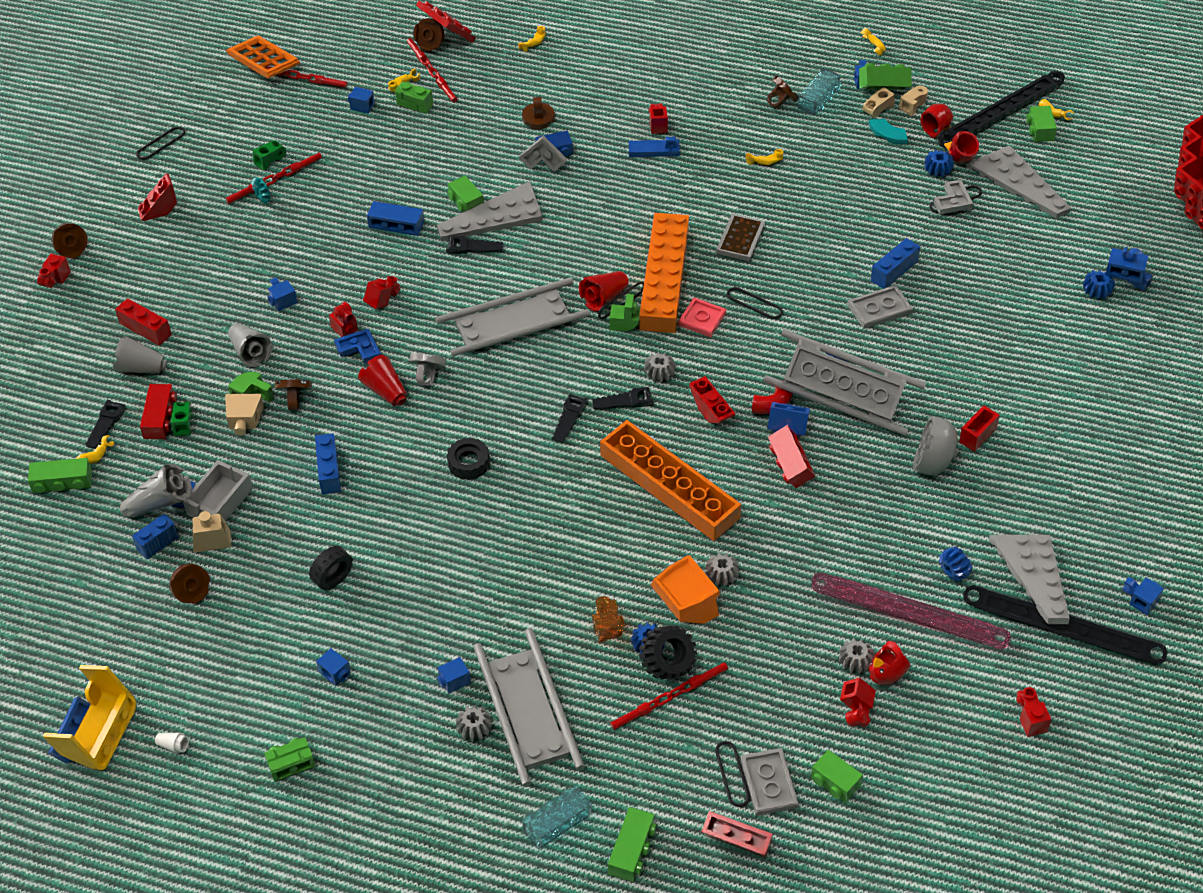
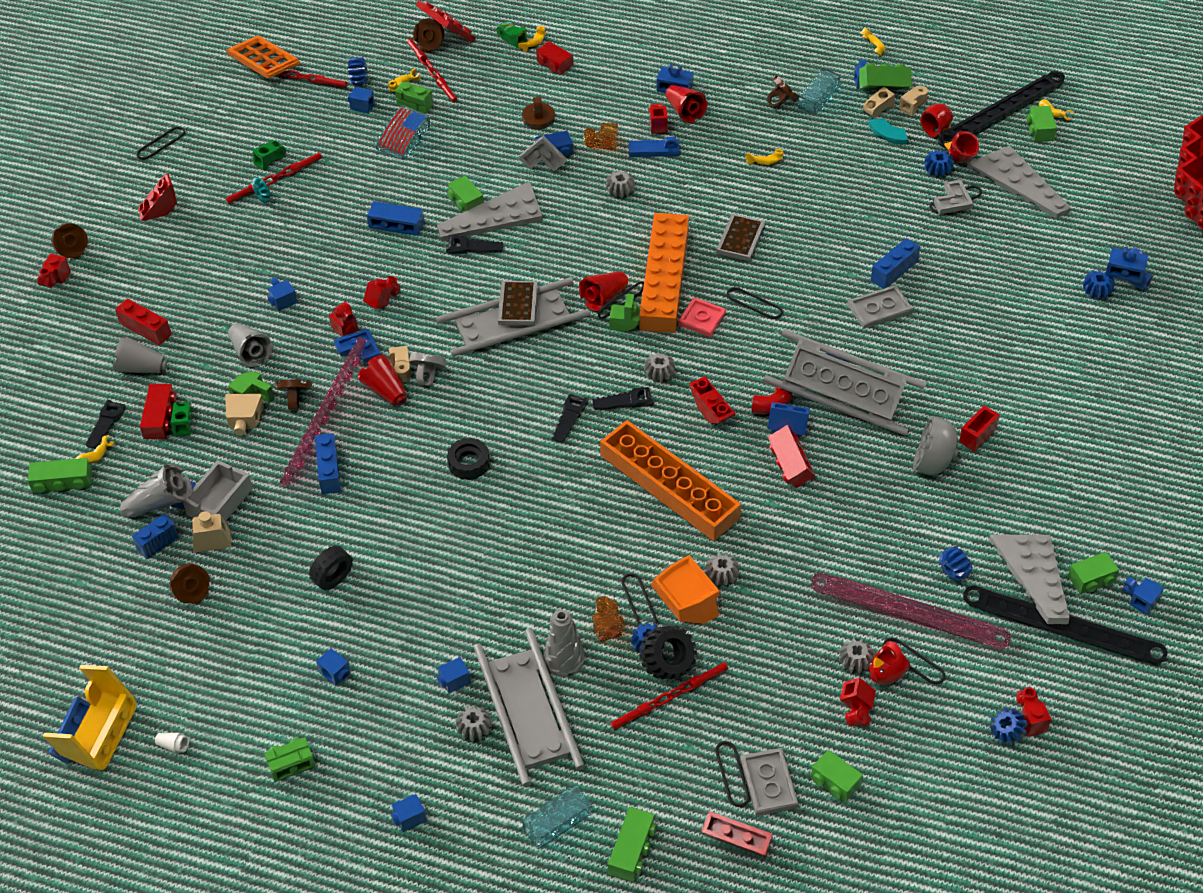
none -> clear pink plate [280,337,367,487]
none -> blue gear [348,57,368,85]
none -> clear light blue slope [375,105,431,160]
none -> tan leg [389,346,411,382]
none -> blue brick [391,794,427,832]
none -> green leg [496,21,527,48]
none -> tile [498,281,538,326]
none -> red brick [536,41,574,75]
none -> light grey cone [543,610,585,677]
none -> clear orange brick [583,123,619,150]
none -> light grey gear [606,170,635,198]
none -> black piece [621,573,657,626]
none -> blue brick [656,64,693,93]
none -> red cone [665,85,708,123]
none -> black piece [883,637,946,684]
none -> blue gear [990,707,1028,745]
none -> bright green brick [1068,552,1119,595]

